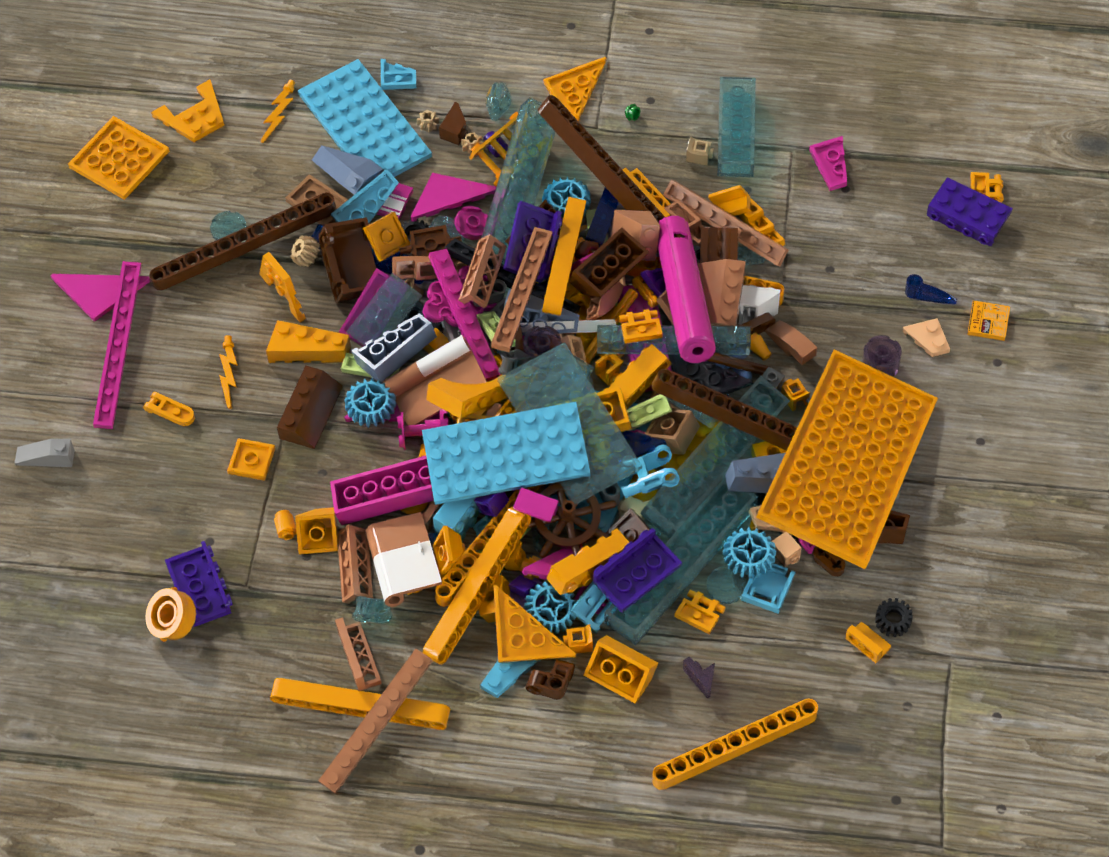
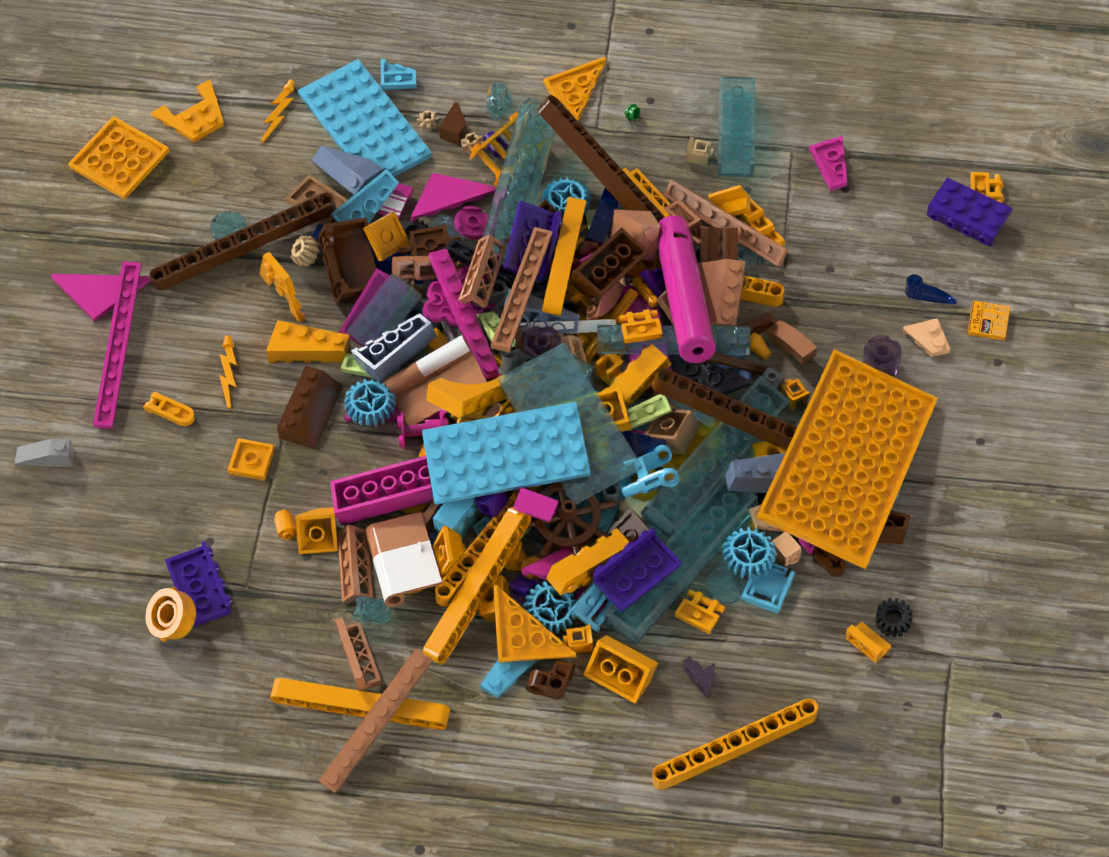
white slope [738,285,780,324] -> none

